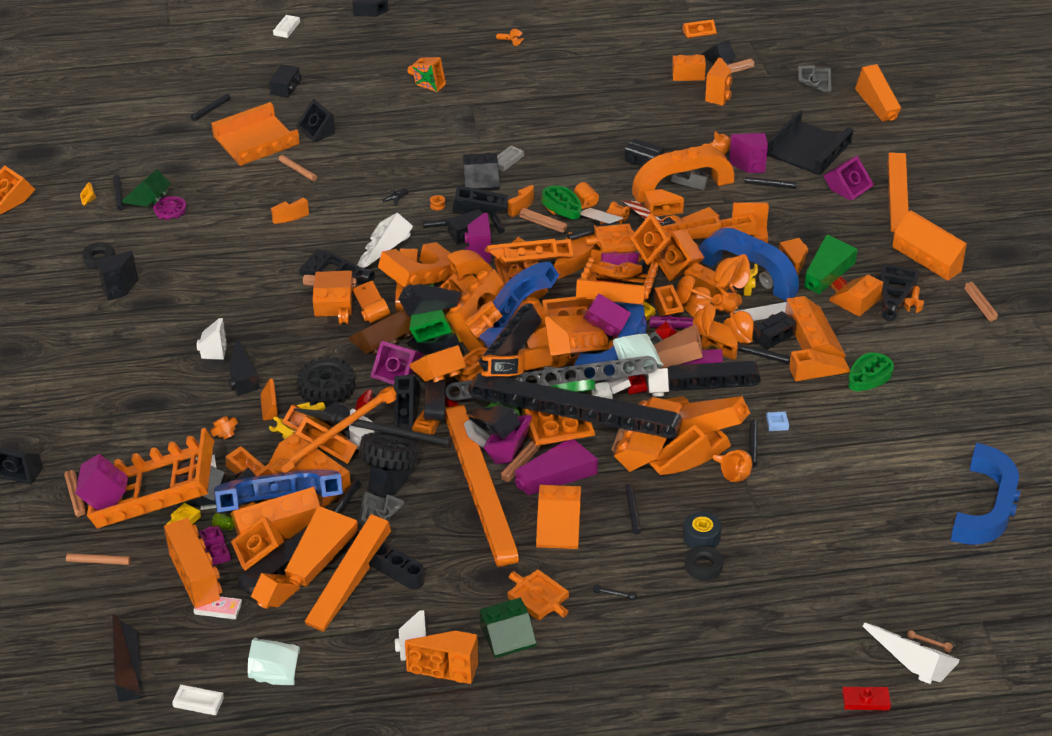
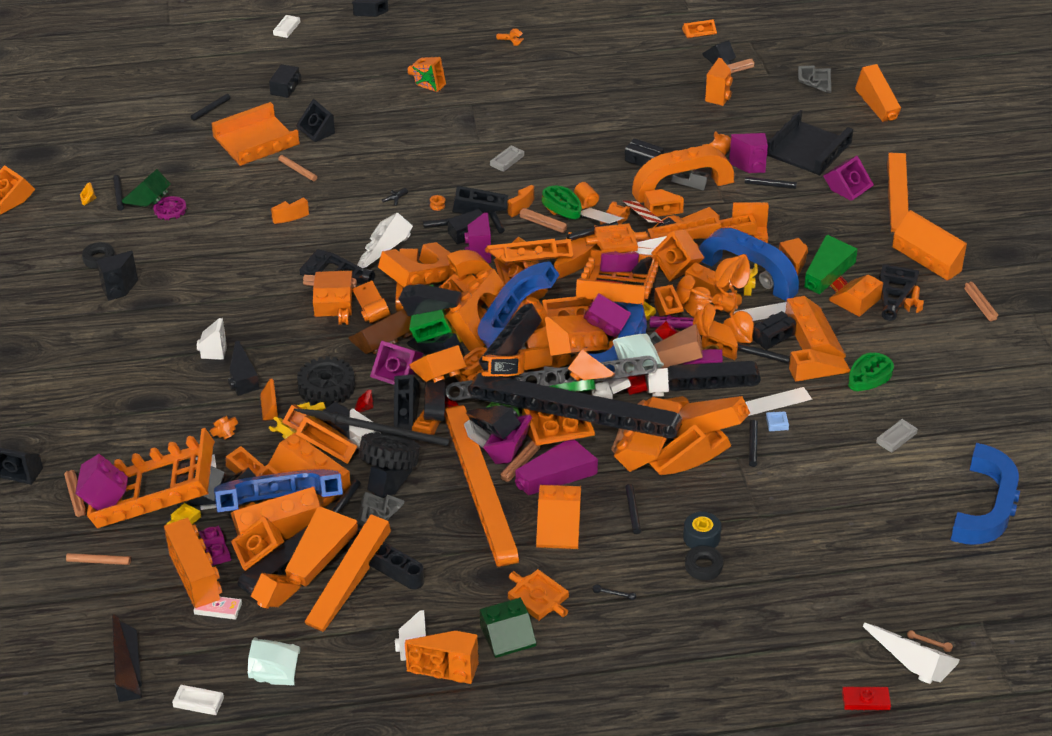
clear neon green hinge [212,513,234,531] -> none
orange hinge [272,386,397,473] -> none
black slope [463,152,500,190] -> none
orange hips [465,301,502,338] -> none
orange plate [591,261,642,278] -> none
orange slope [631,213,670,265] -> none
orange brick [672,54,706,81] -> none
orange hair [713,450,752,482] -> none
none -> slope [568,350,615,381]
none -> white sticker [745,387,812,416]
none -> light grey tile [876,419,918,453]

